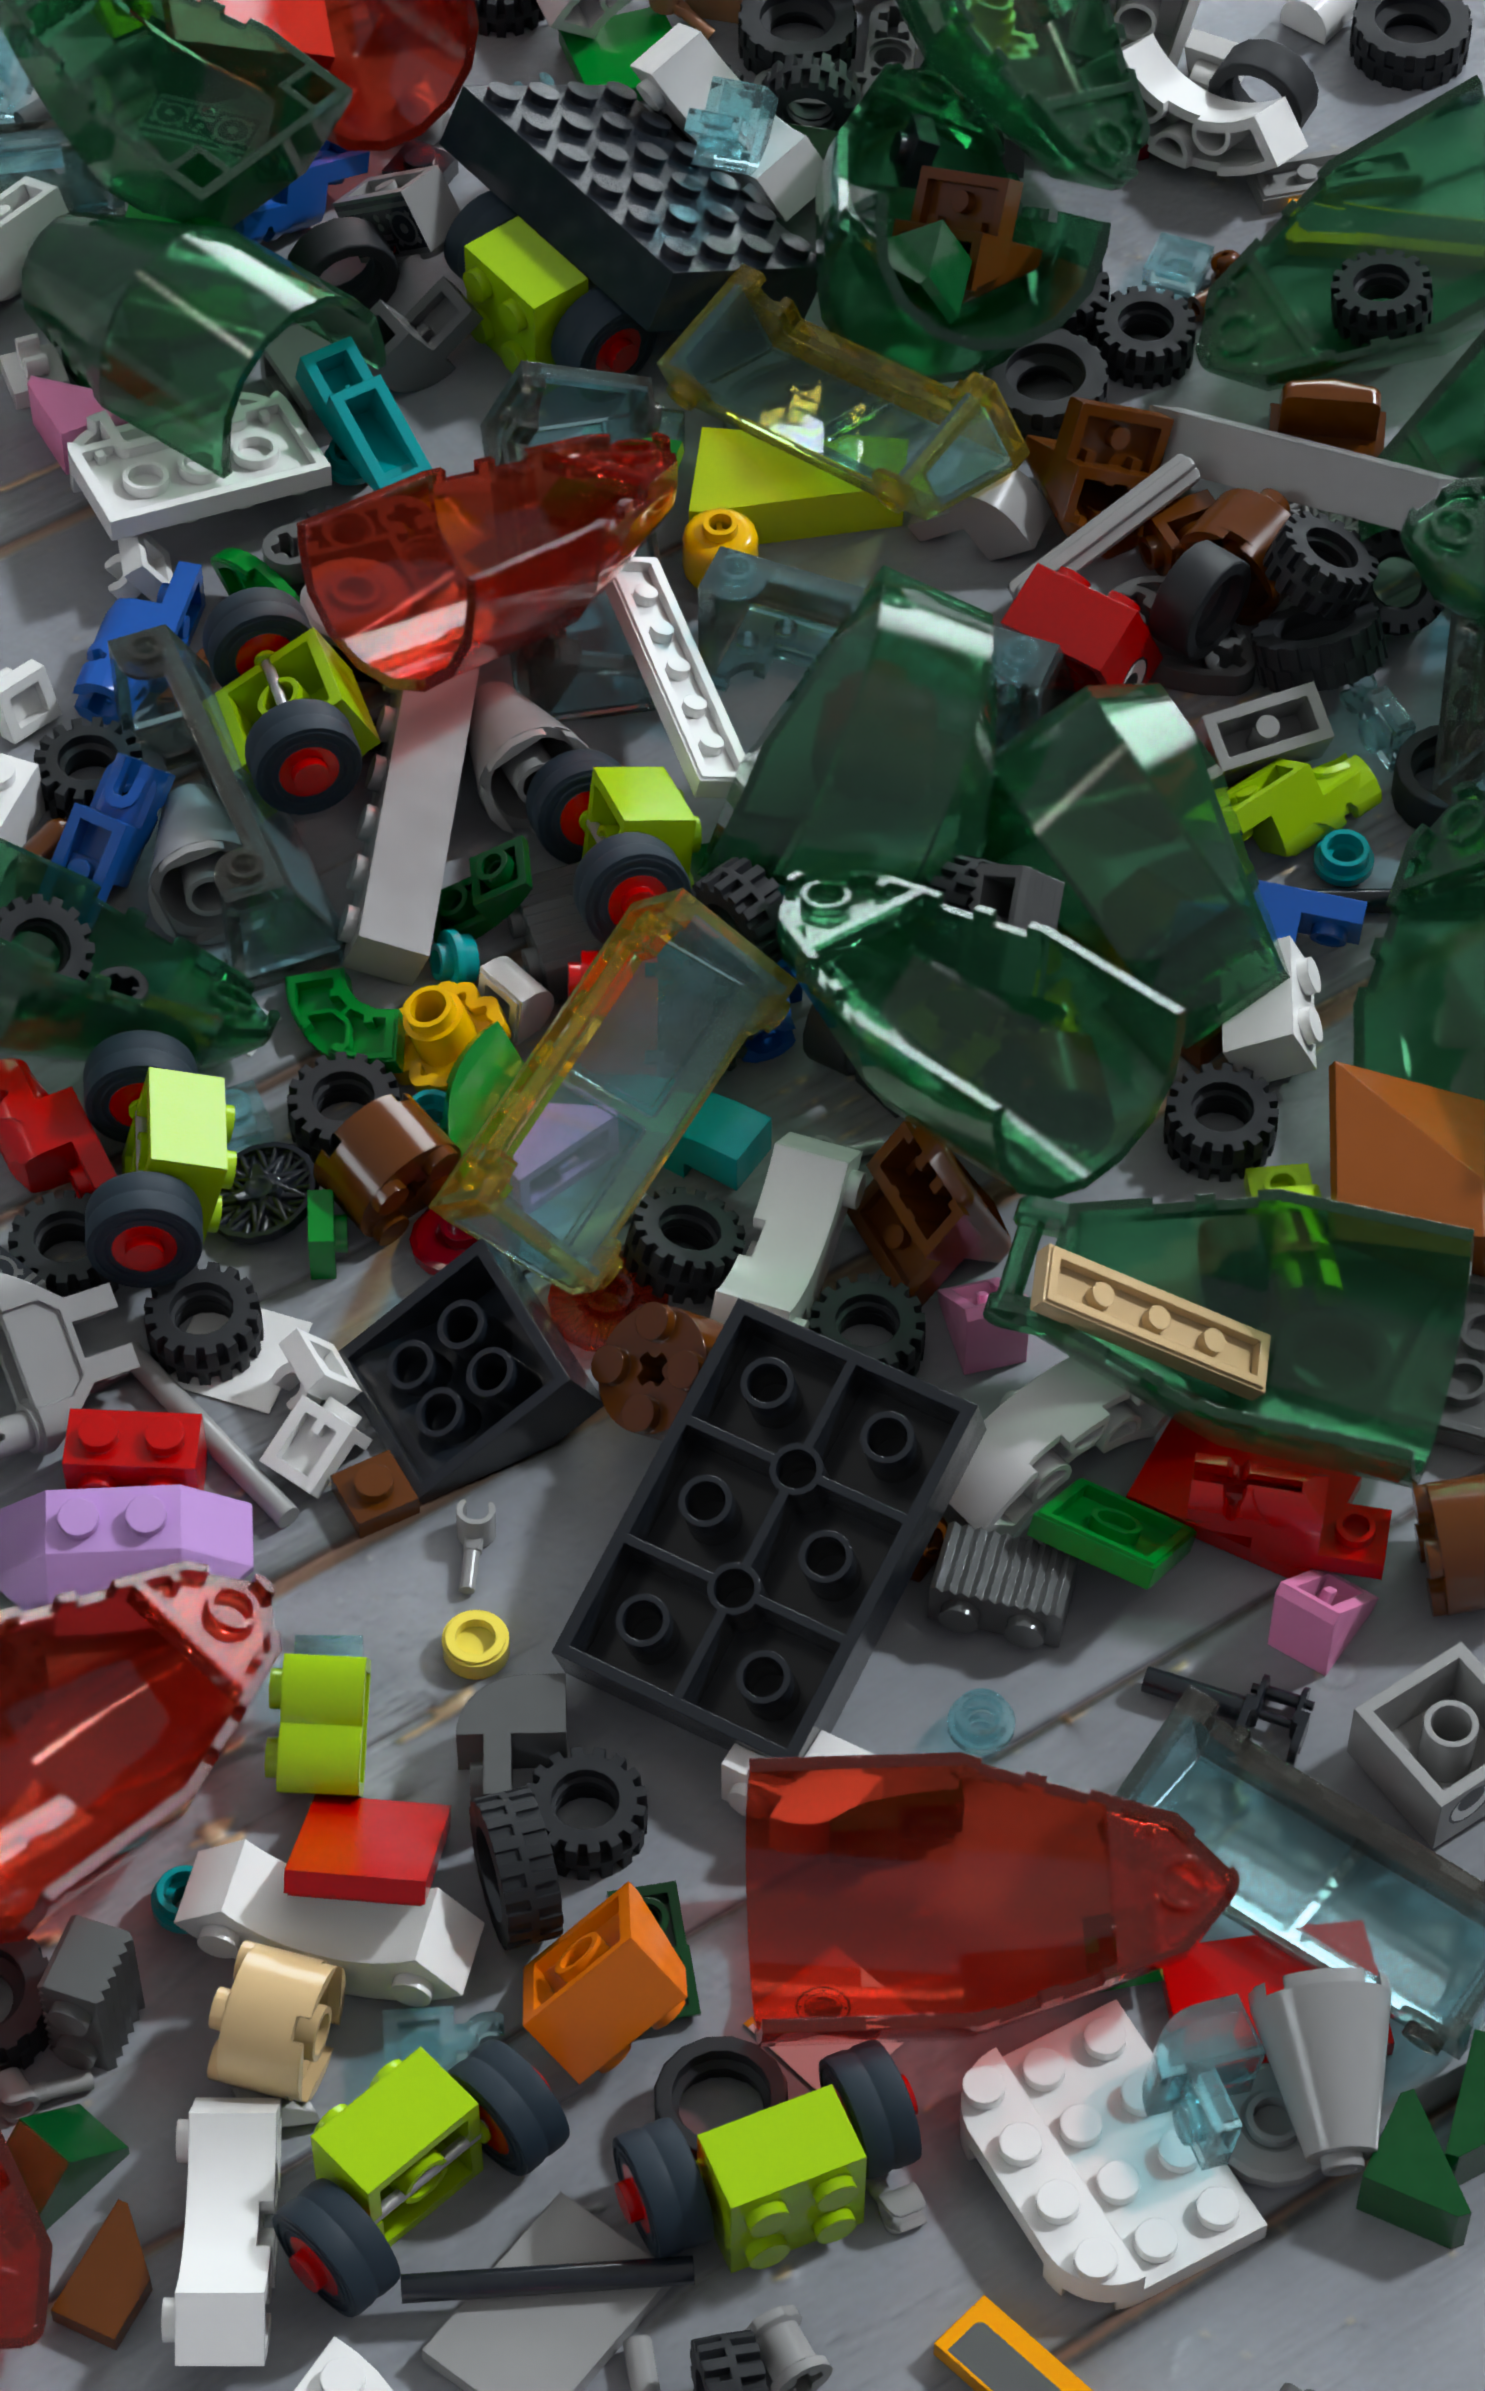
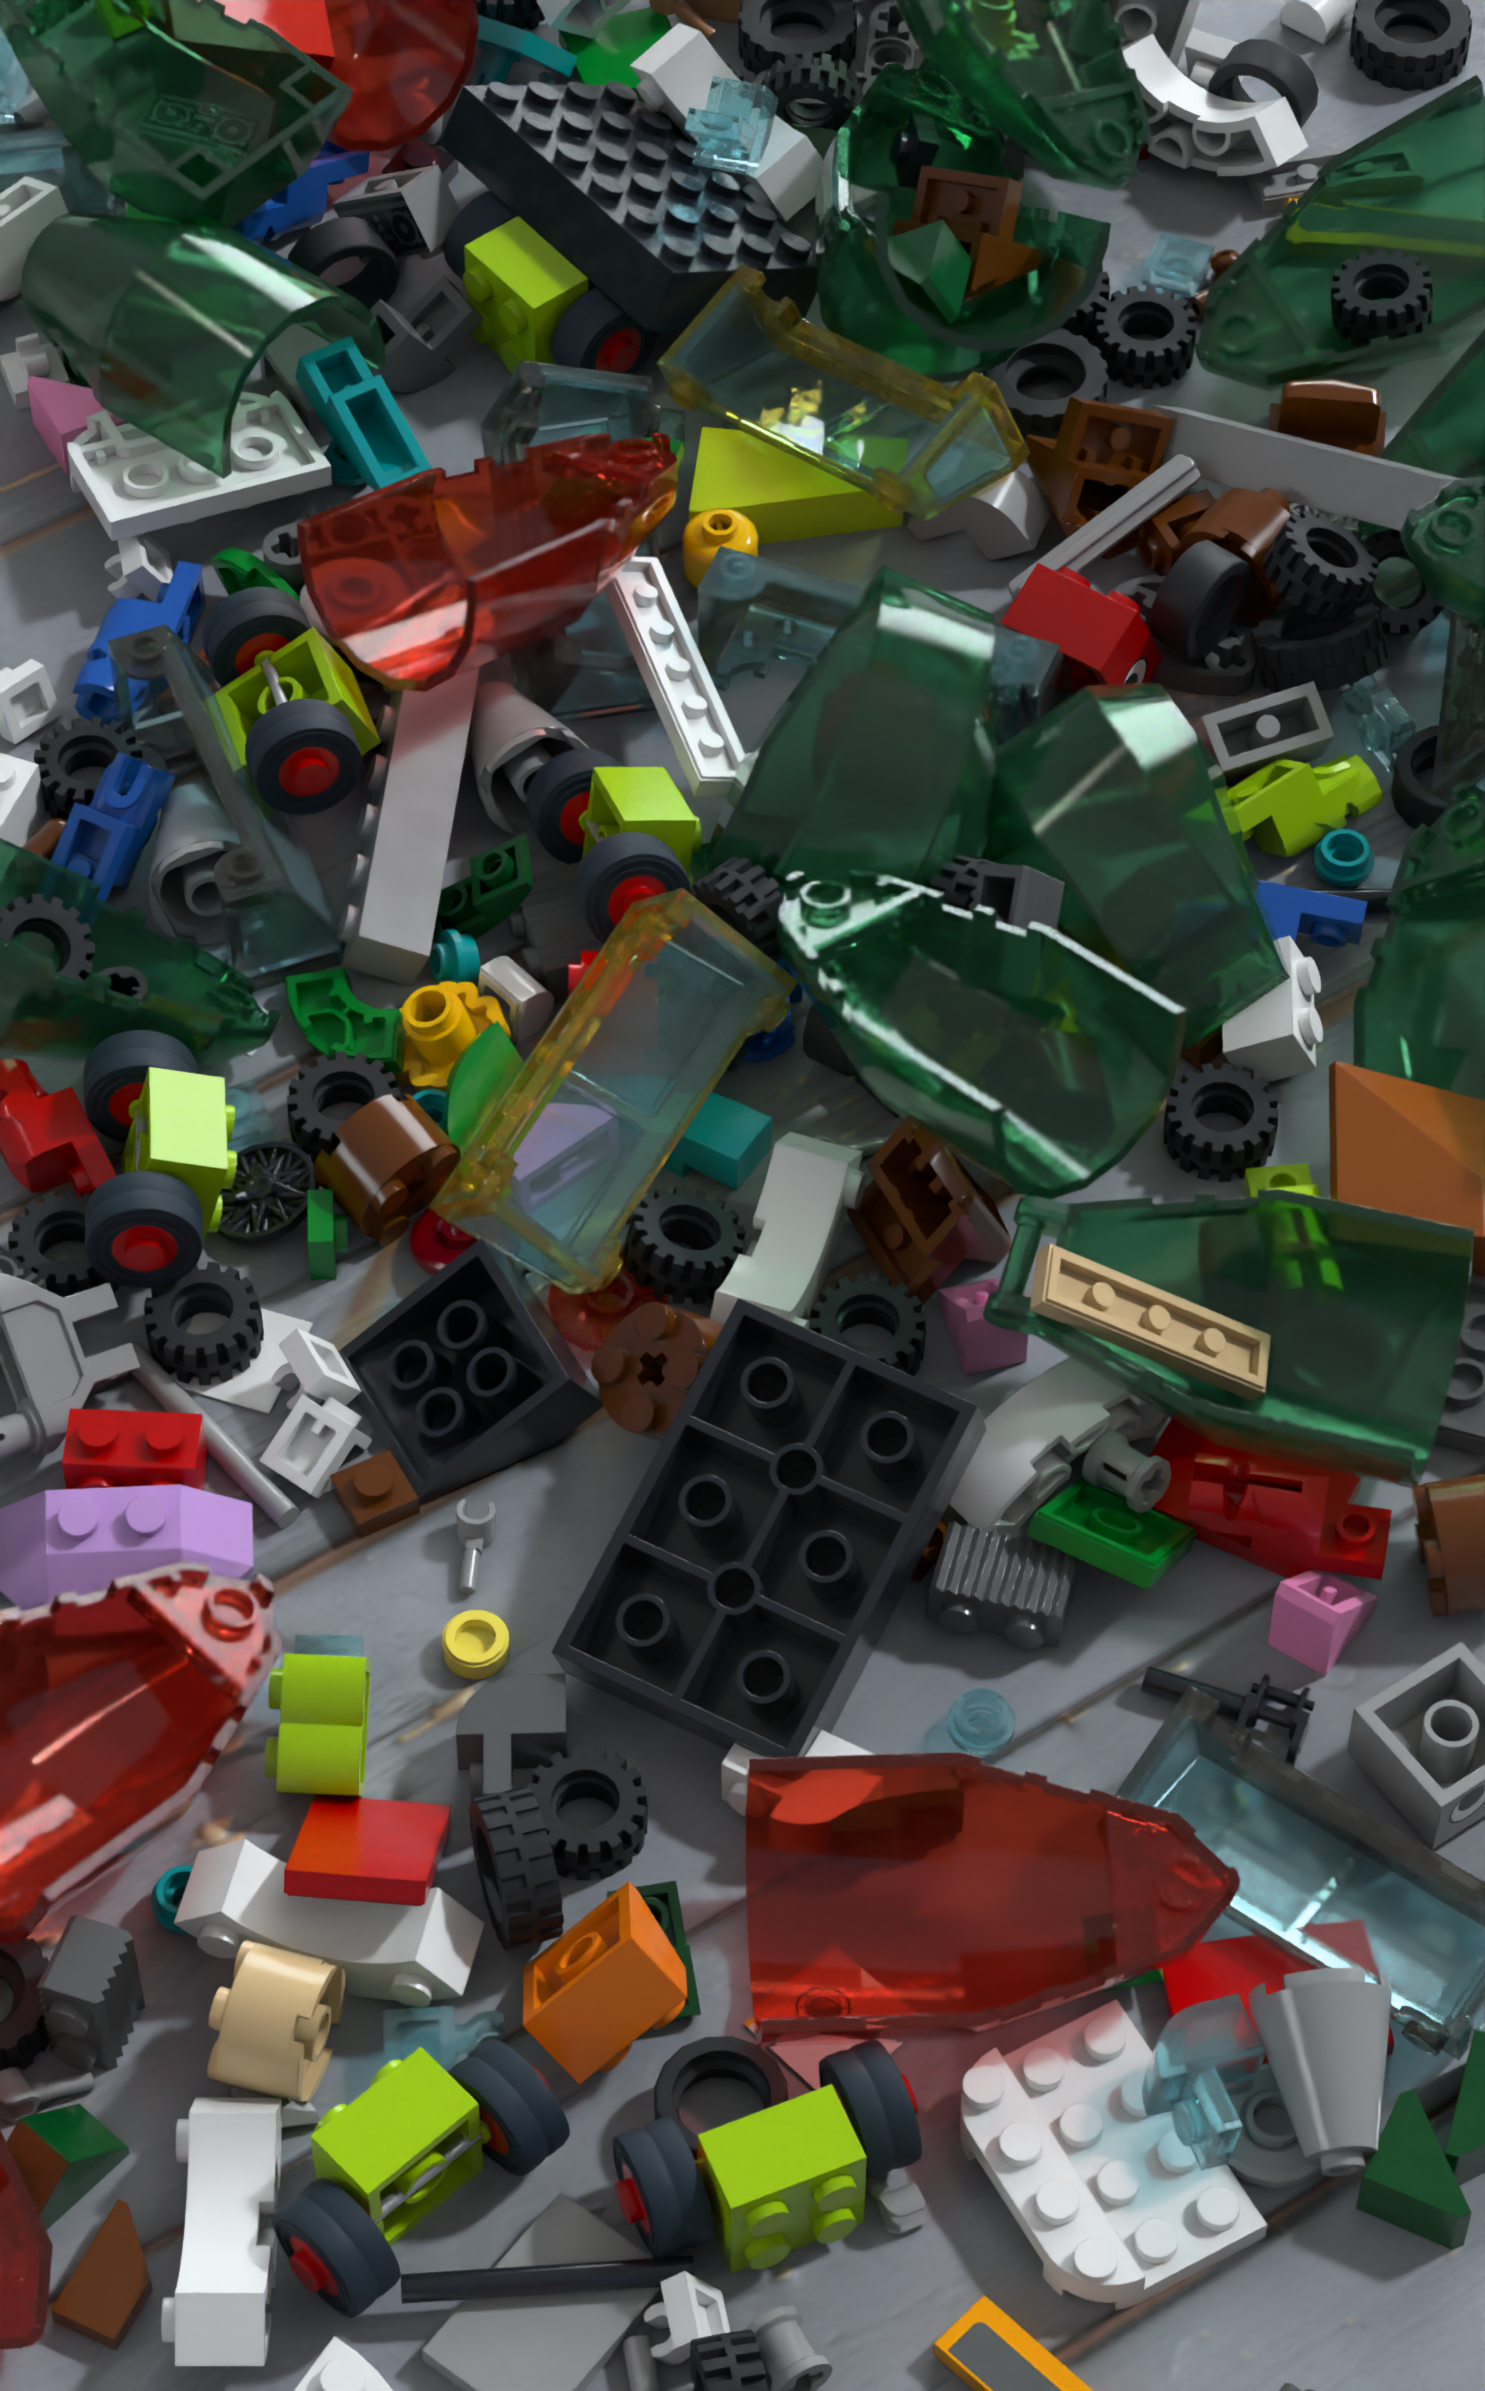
none -> teal tile [431,2,577,86]
none -> white tile [643,2271,730,2365]
none -> light grey bush [1082,1430,1171,1513]

